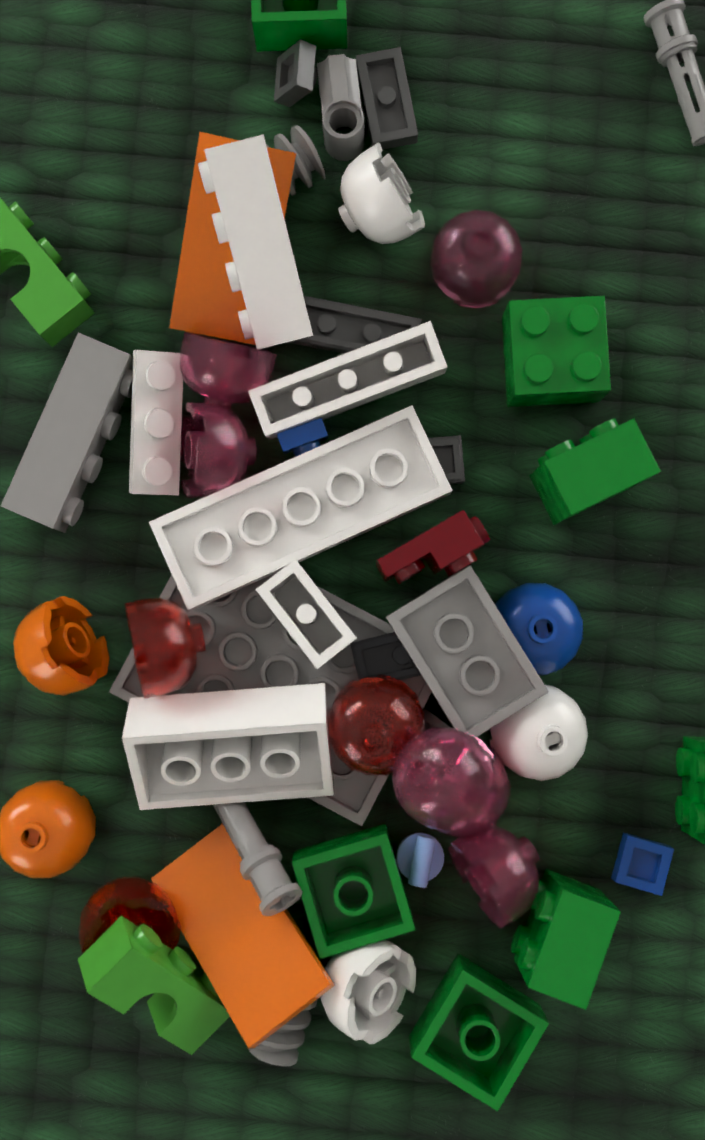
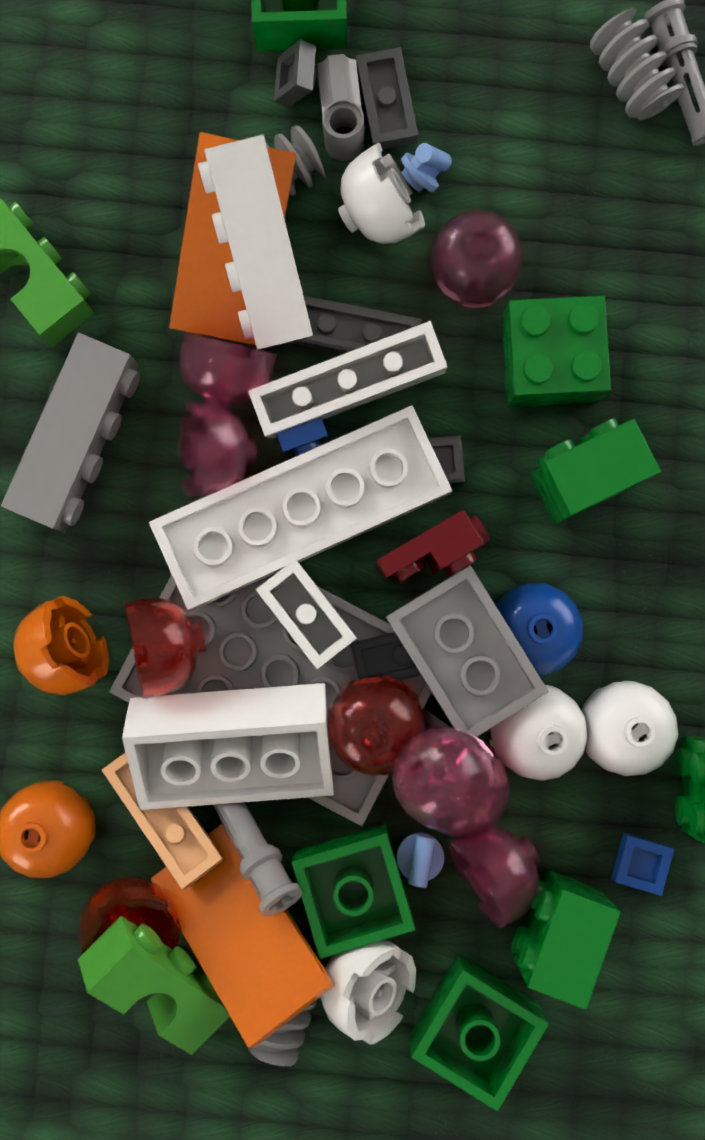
white plate [129,350,184,495] -> none
none -> light nougat plate [102,753,225,890]
none -> light blue plate [401,143,452,192]
none -> white cylinder [582,681,678,776]
none -> light grey piece [590,8,685,121]

